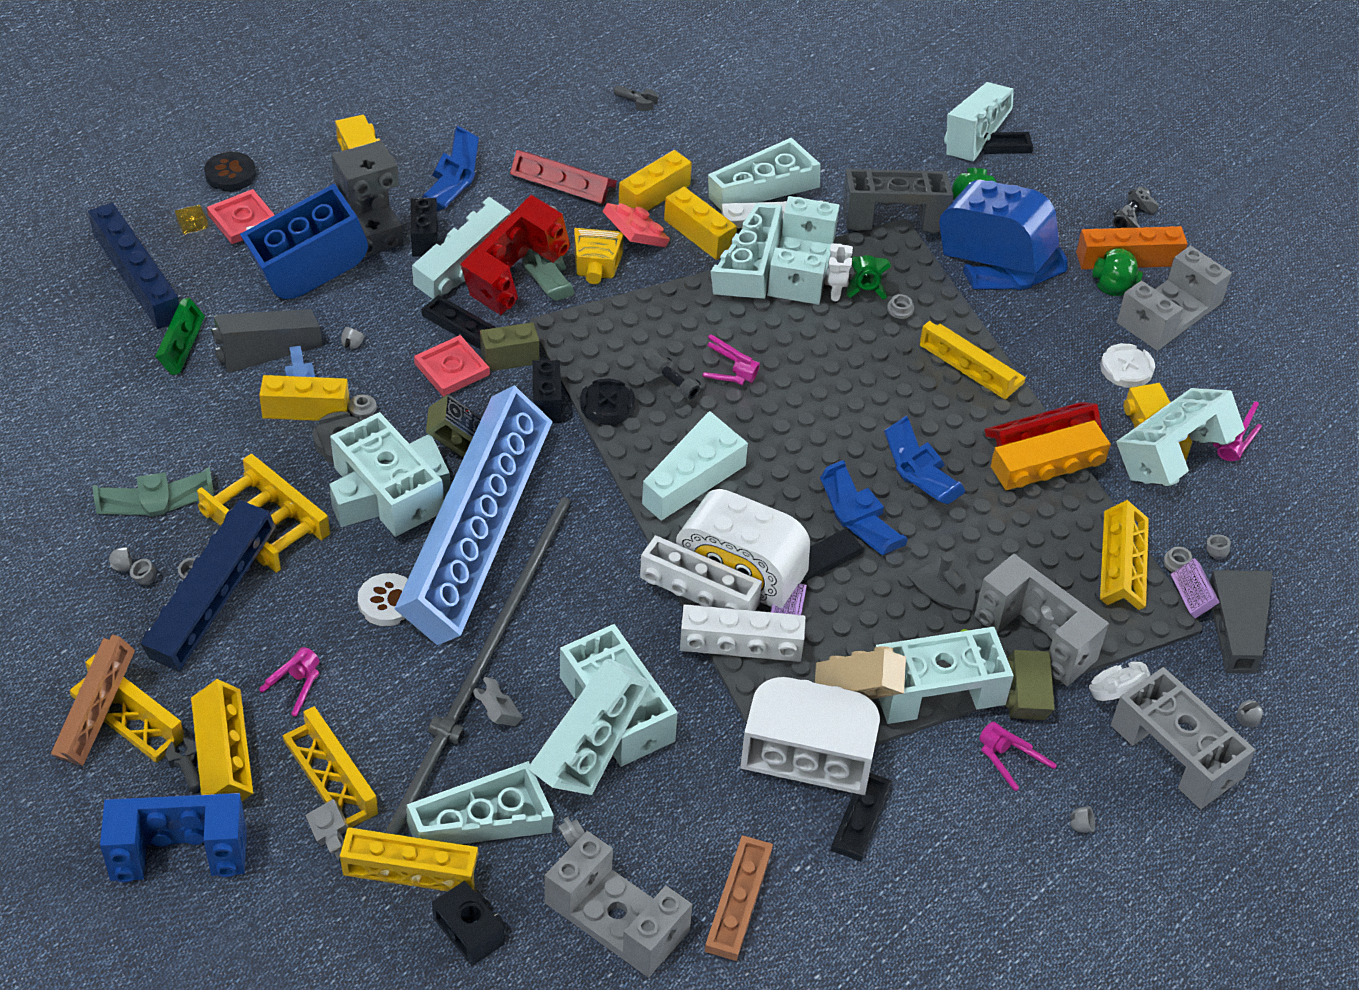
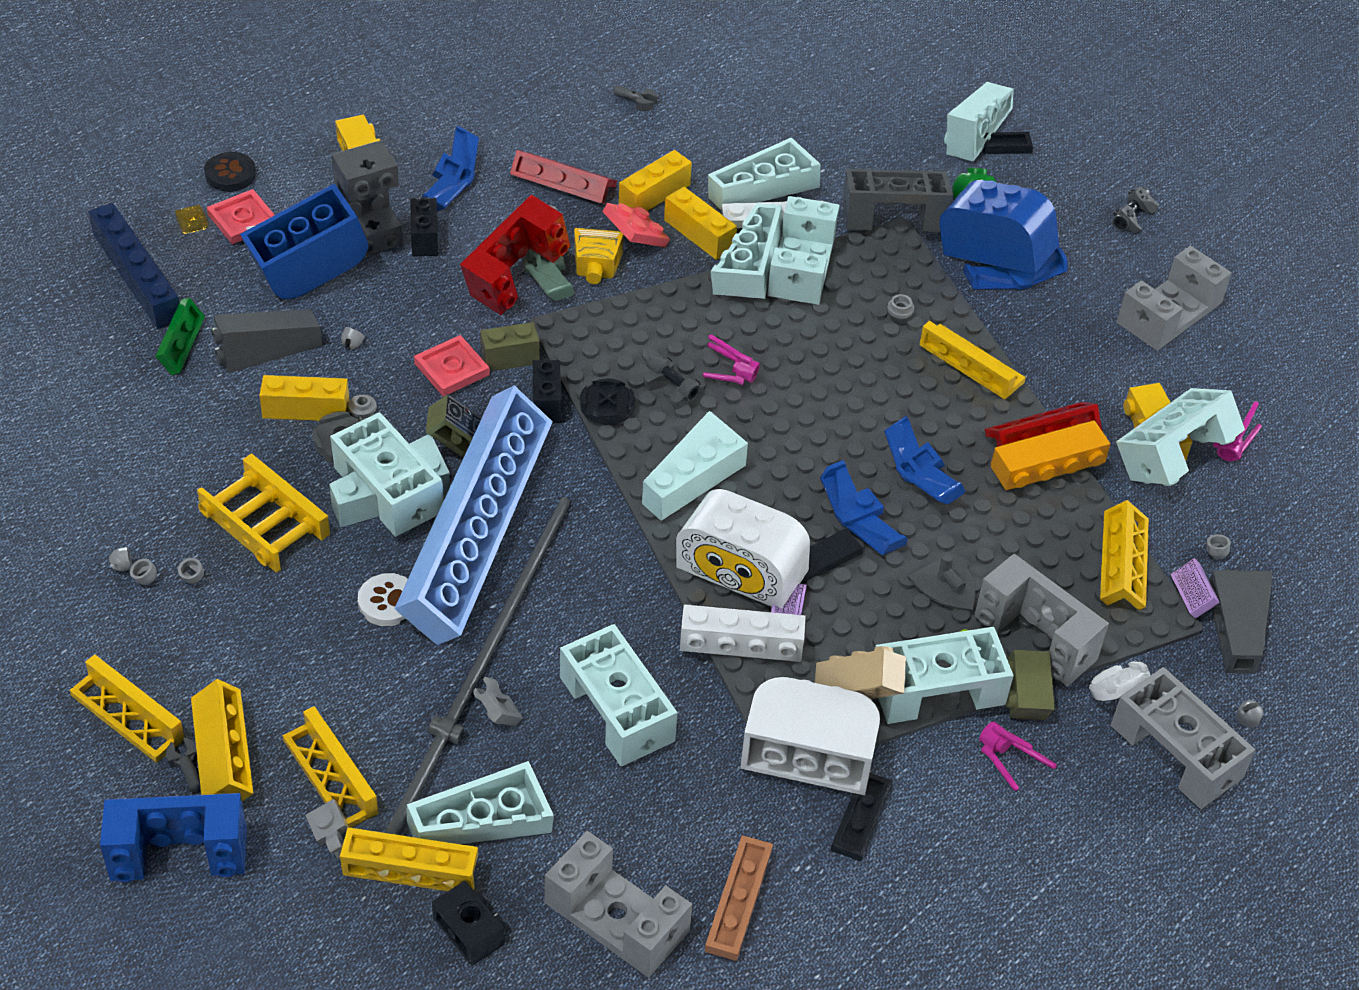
nougat fence [51,635,135,766] -> none
sand green plate [92,467,214,517] -> none
dark blue brick [140,500,276,672] -> none
dark pink plant [259,647,320,717] -> none
medium blue plate [285,346,315,377] -> none
light aqua wedge [412,197,511,299] -> none
black tile [421,295,496,350] -> none
light aqua wedge [527,659,650,795] -> none
light grey plate [558,817,585,848] -> none
white brick [640,535,762,611] -> none
white animal [824,243,853,301] -> none
green brick [846,255,891,300] -> none
light grey hinge [1070,806,1095,833] -> none
orange brick [1076,226,1188,270] -> none
green plant [1092,248,1143,296] -> none
white tile [1100,343,1155,388] -> none
light grey plate [1164,547,1193,572] -> none

